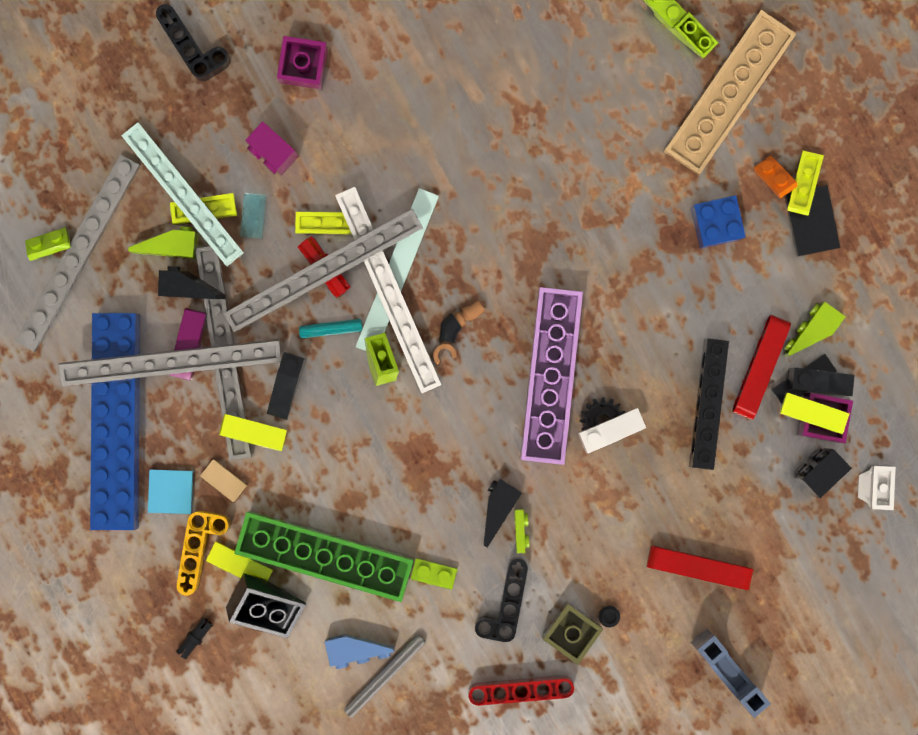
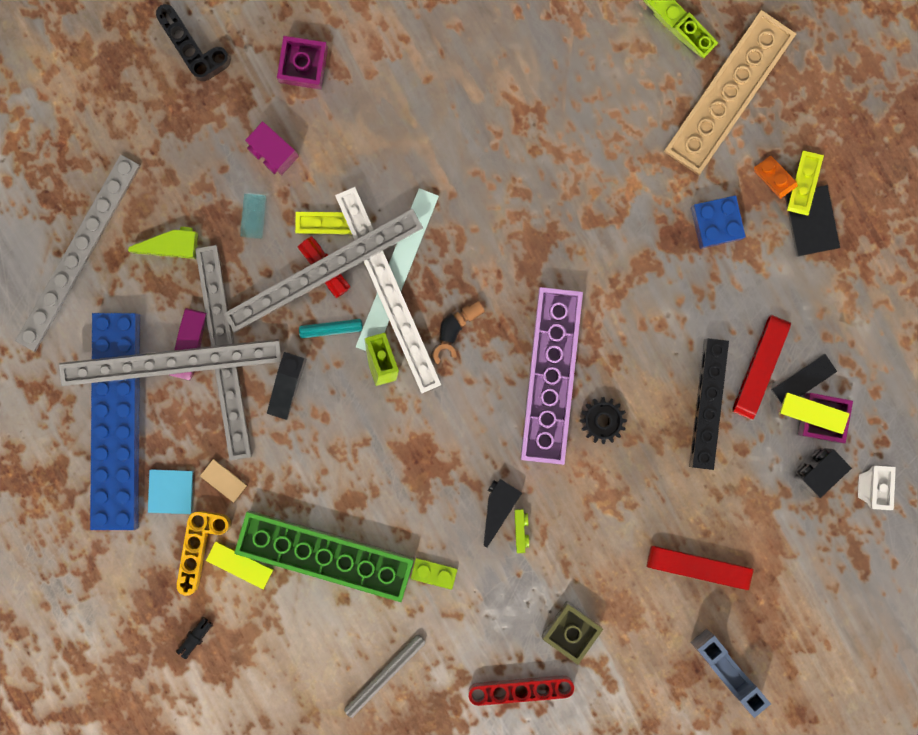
lime plate [25,227,71,261] -> none
light aqua plate [121,123,244,266] -> none
black slope [158,266,226,299] -> none
neon yellow plate [170,193,237,225] -> none
neon yellow tile [219,414,287,451] -> none
black slope [226,573,306,638] -> none
medium blue slope [324,634,394,669] -> none
black beam [475,557,528,642] -> none
white slope [578,408,646,453] -> none
black plate [598,606,620,628] -> none
lime slope [783,302,846,357] -> none
black slope [788,368,855,396] -> none

